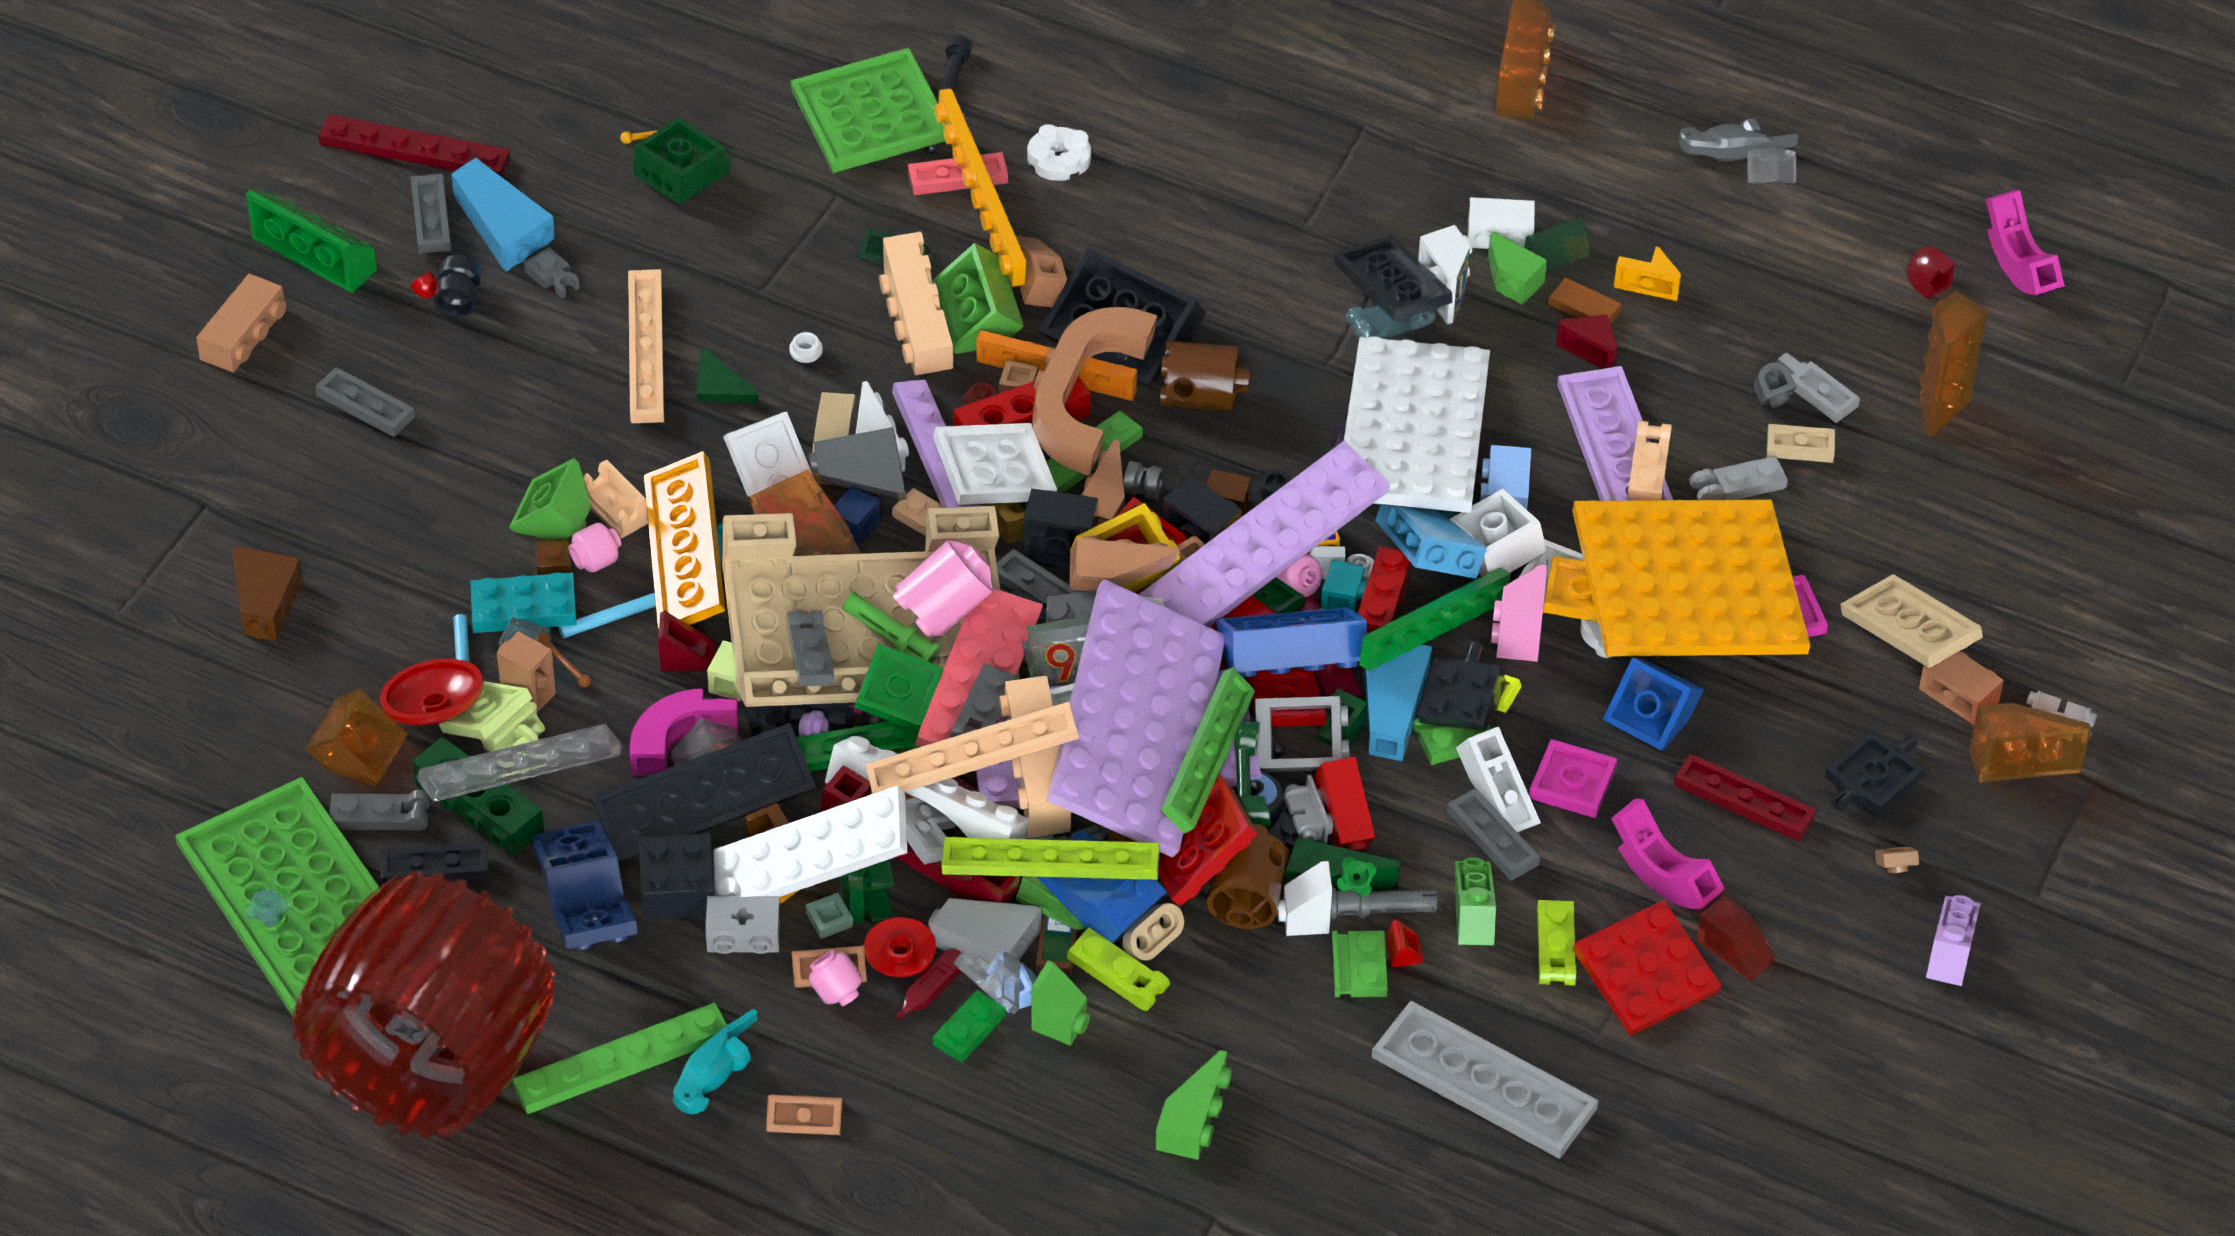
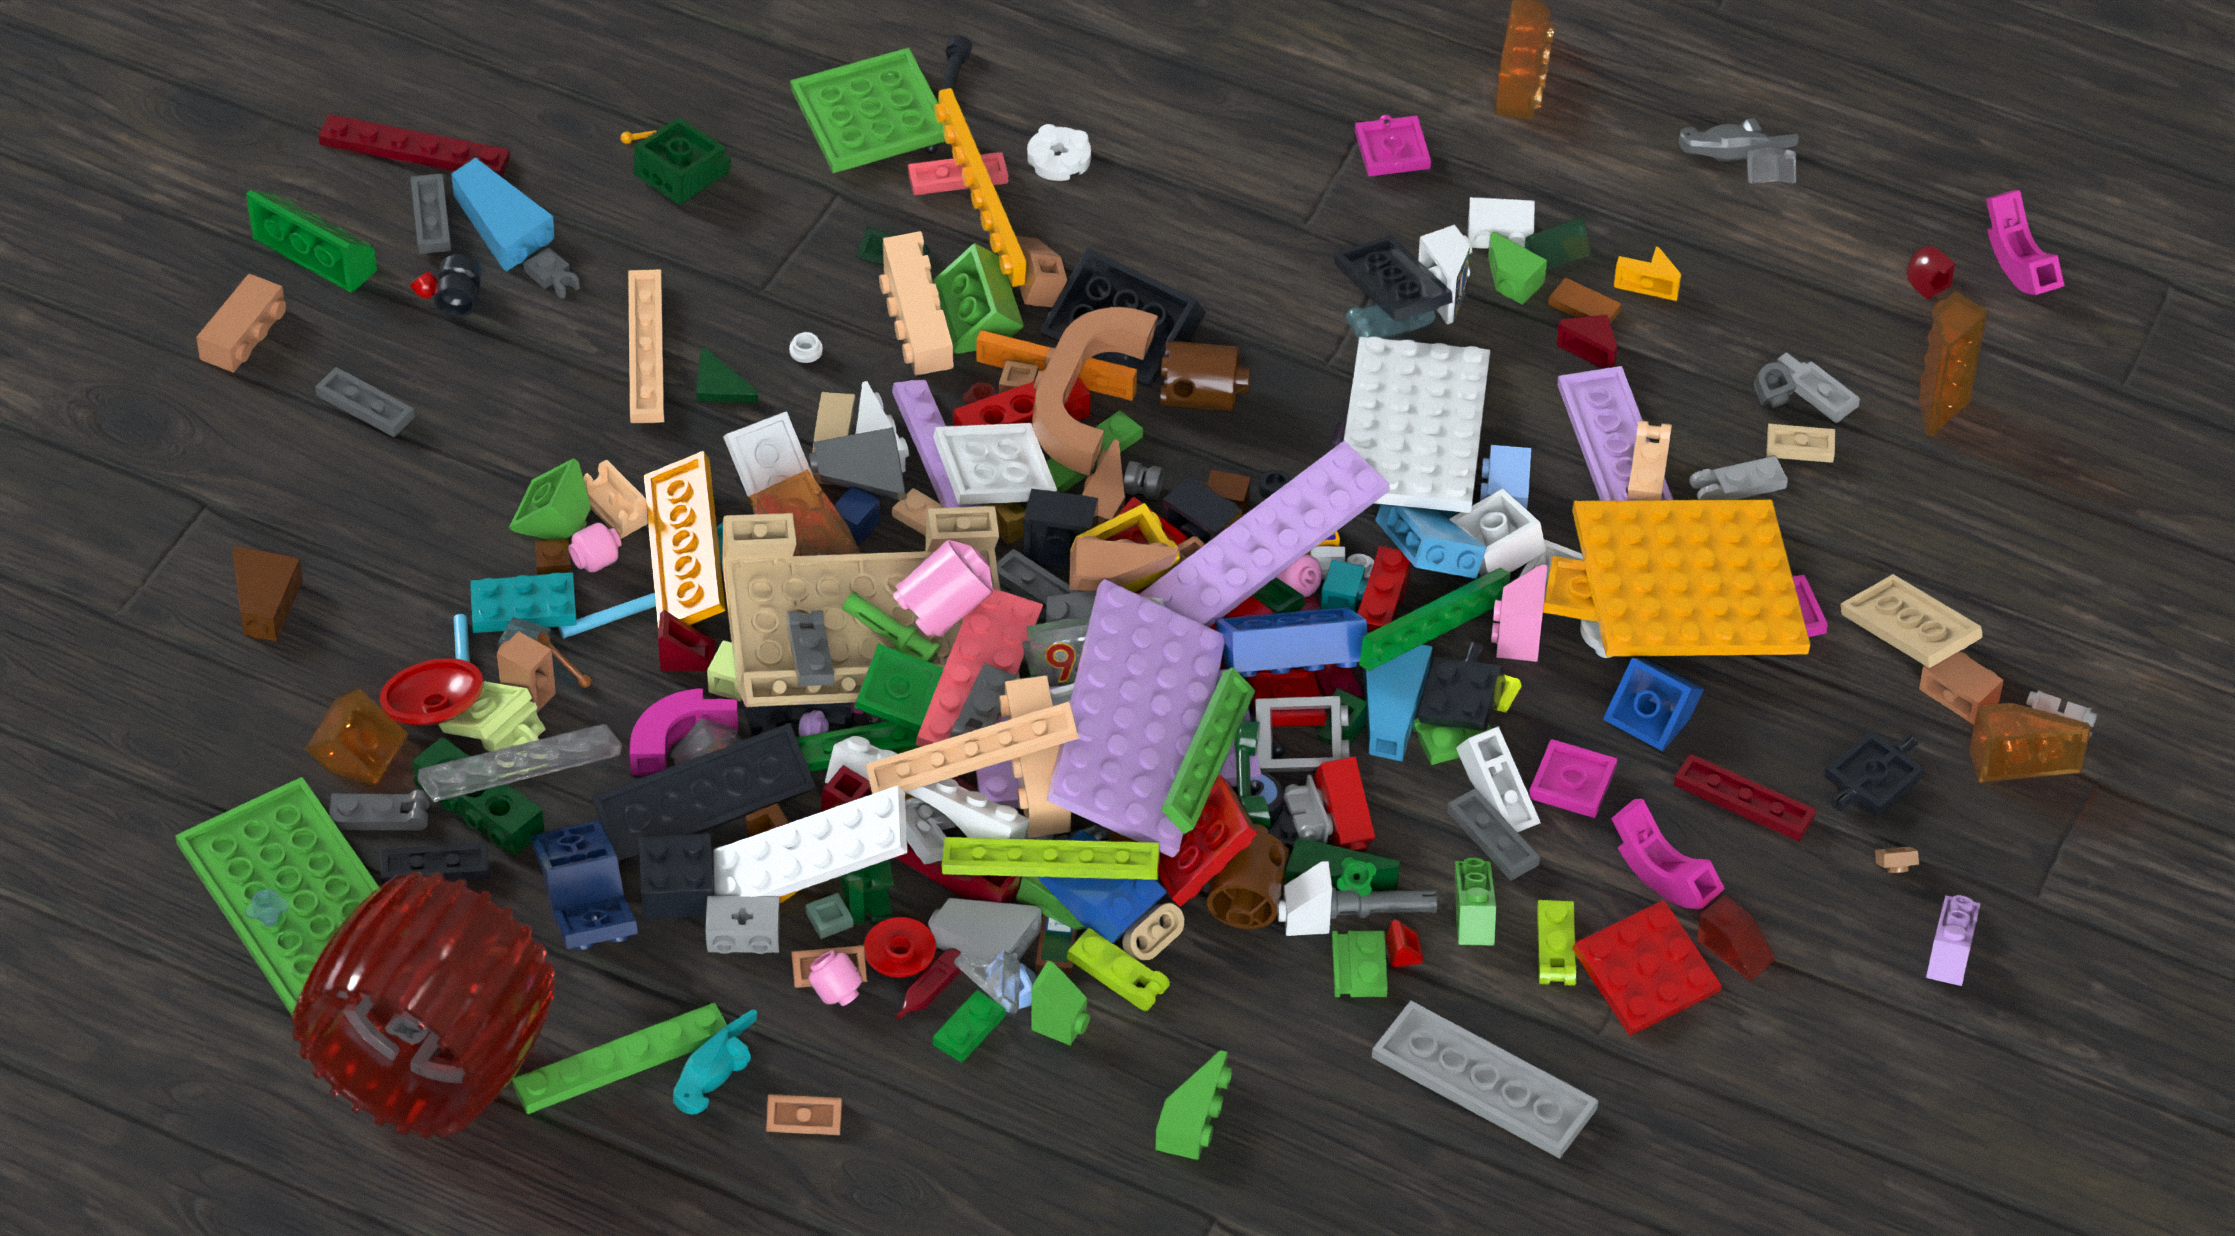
none -> dark pink plate [1355,115,1431,176]

